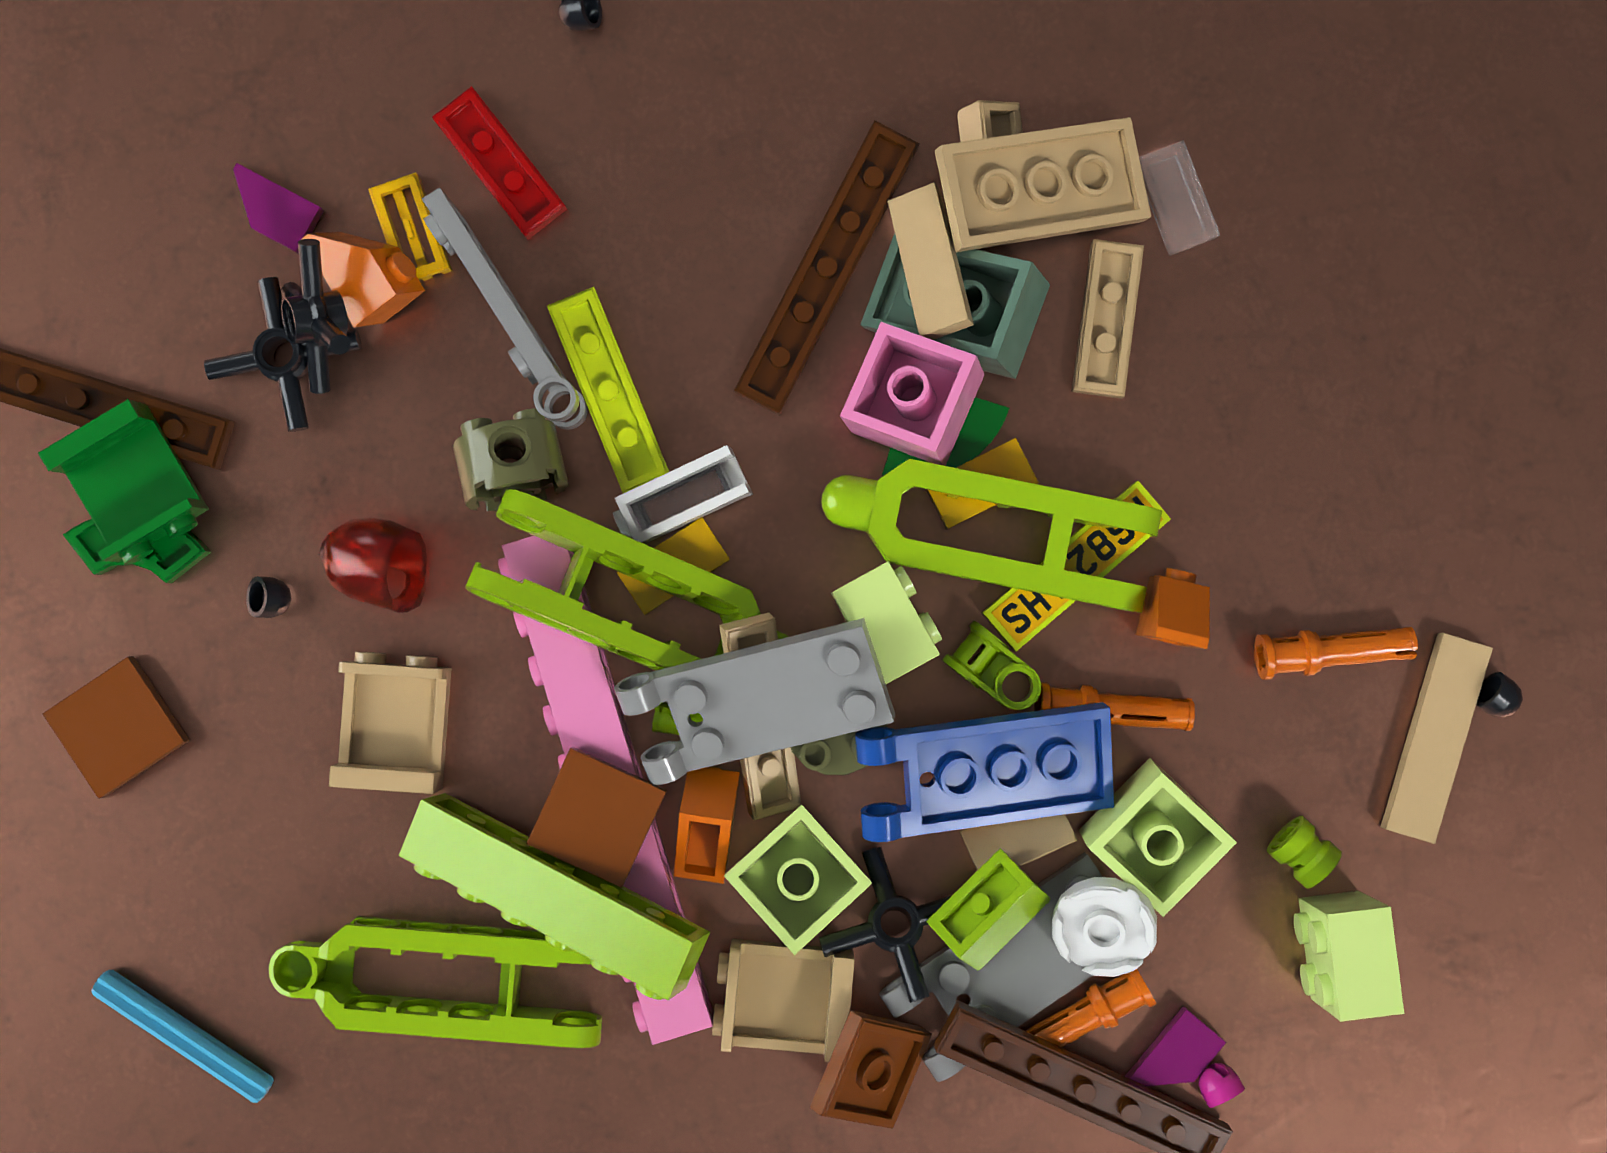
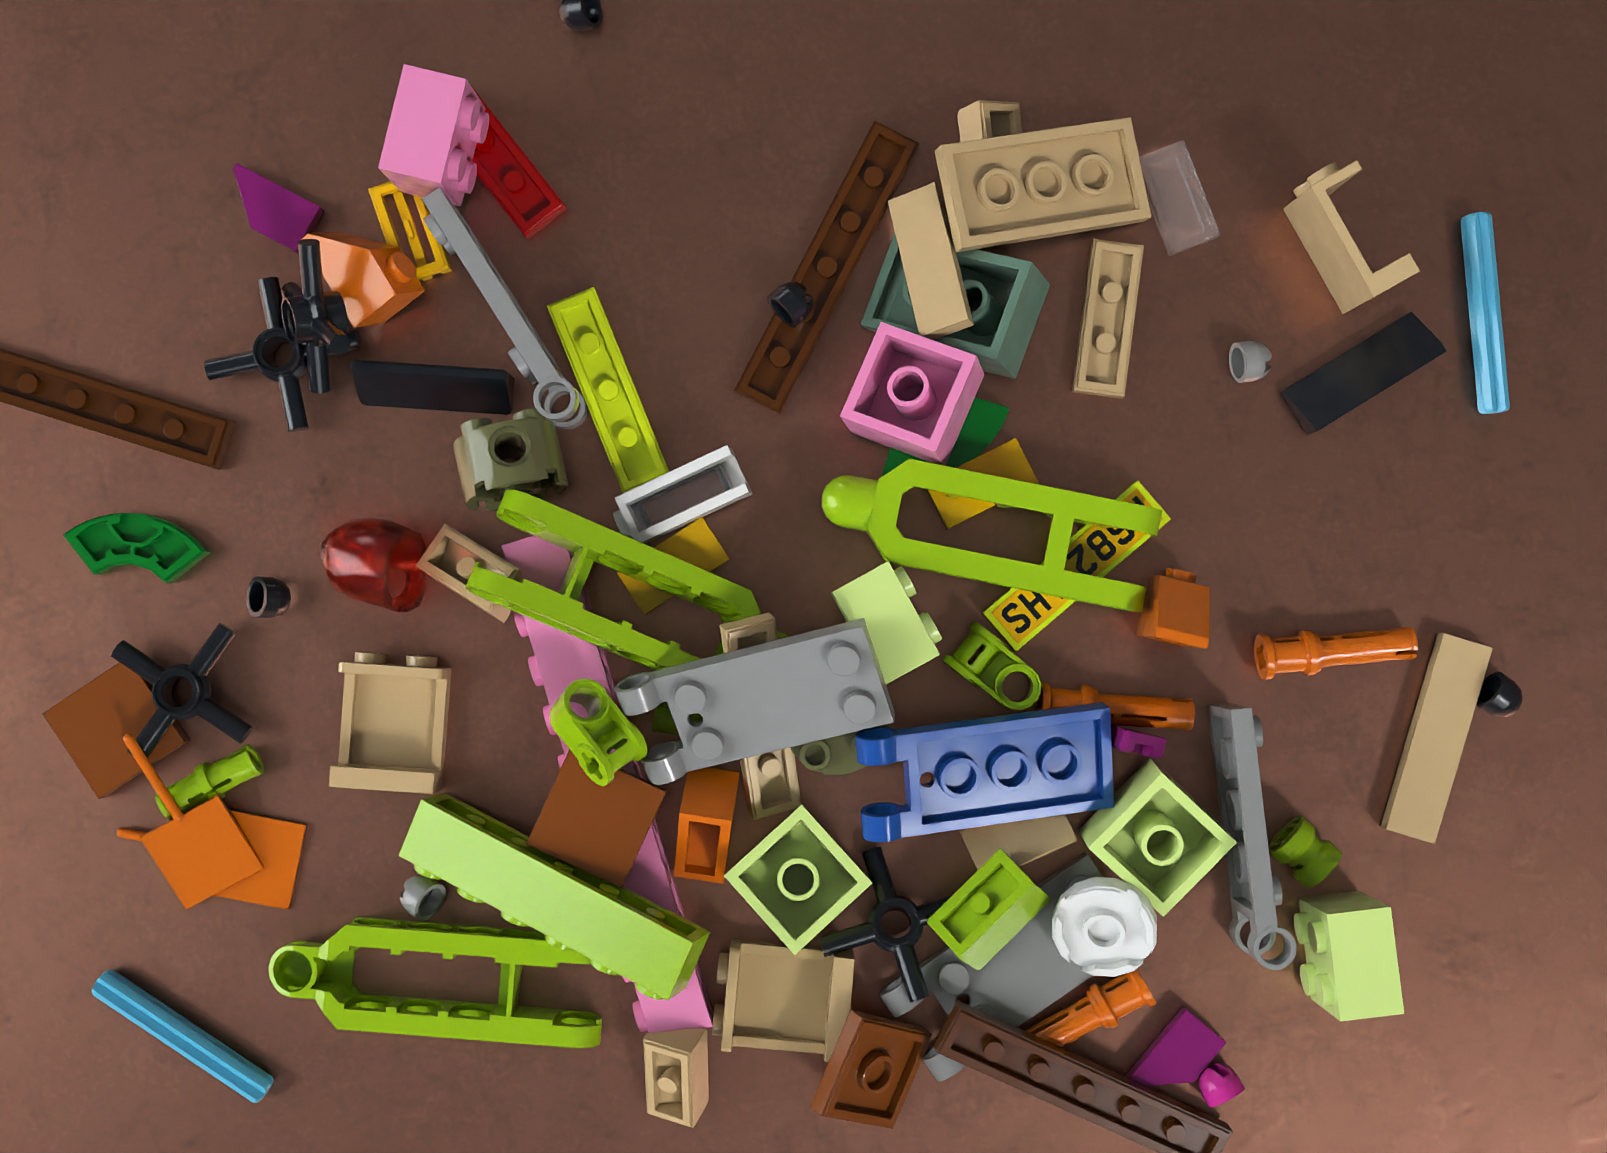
green panel [38,399,209,565] -> none
none -> black bar [111,623,253,758]
none -> orange piece [116,809,307,910]
none -> orange piece [123,734,264,910]
none -> lime pin [155,744,264,820]
none -> black slope [351,360,515,415]
none -> bright pink brick [378,64,489,206]
none -> light grey hinge [400,875,446,921]
none -> tan slope [416,524,522,623]
none -> lime piece [549,679,648,786]
none -> tan slope [643,1028,709,1128]
none -> black hinge [767,281,813,328]
none -> magenta tile [1111,725,1167,759]
none -> light grey hinge [1207,702,1297,970]
none -> light grey hinge [1229,341,1272,383]
none -> black slope [1281,311,1447,435]
none -> tan panel [1283,160,1420,314]
none -> medium azure axle [1460,212,1510,414]

